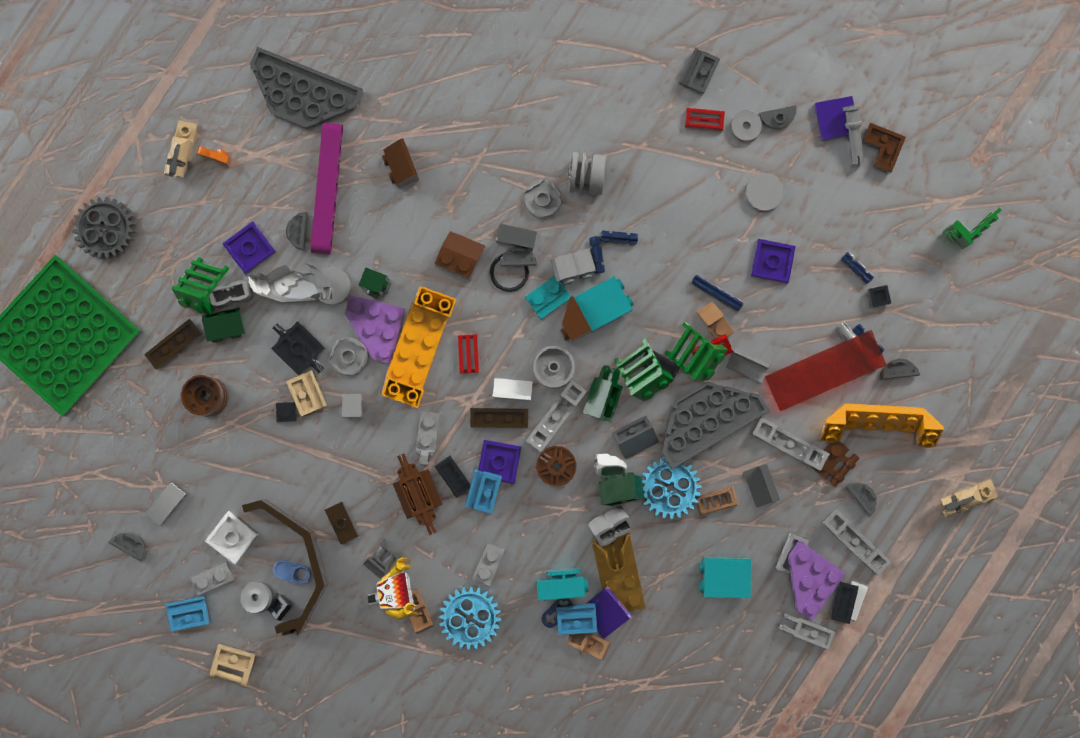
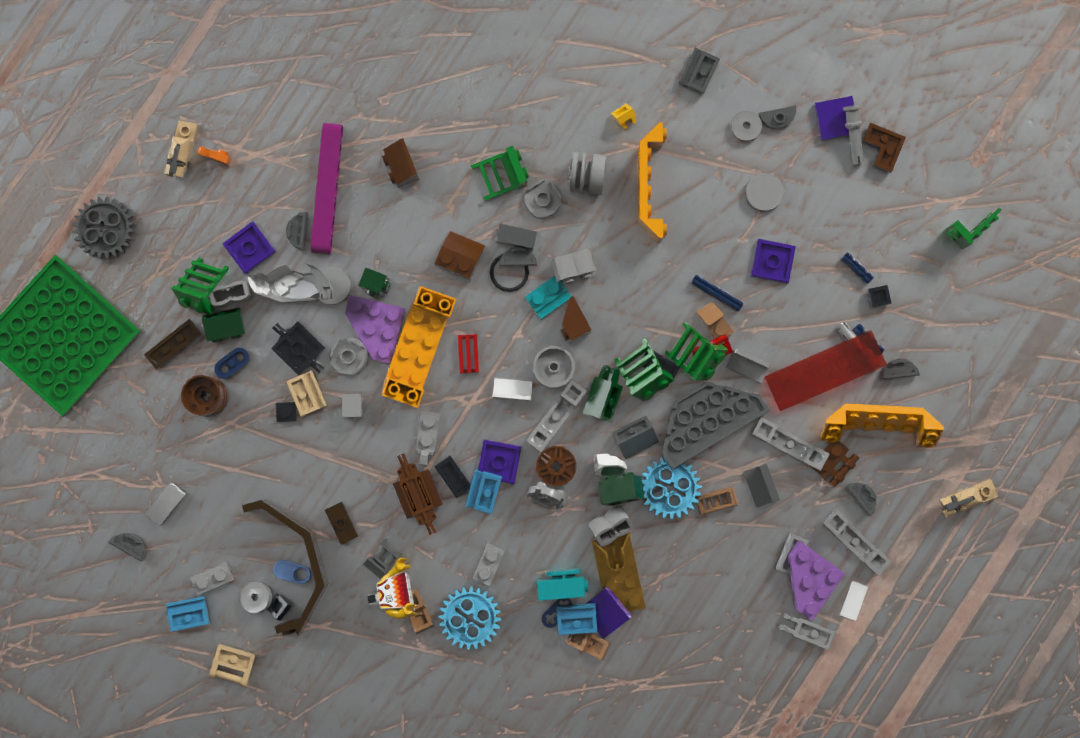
white tile [205,511,259,565] -> none
dark grey plate [250,47,363,129] -> none
dark brown plate [470,408,528,428] -> none
teal brick [574,276,634,333] -> none
dark blue axle [589,236,605,274] -> none
dark blue axle [600,230,638,245] -> none
red tile [685,108,725,131] -> none
teal brick [699,557,751,598] -> none
black plate [831,581,859,624] -> none
none -> dark blue plate [214,348,250,379]
none -> green plate [471,146,529,201]
none -> light grey plate [527,482,566,509]
none -> yellow tile [611,103,636,129]
none -> light orange slope [638,122,667,242]

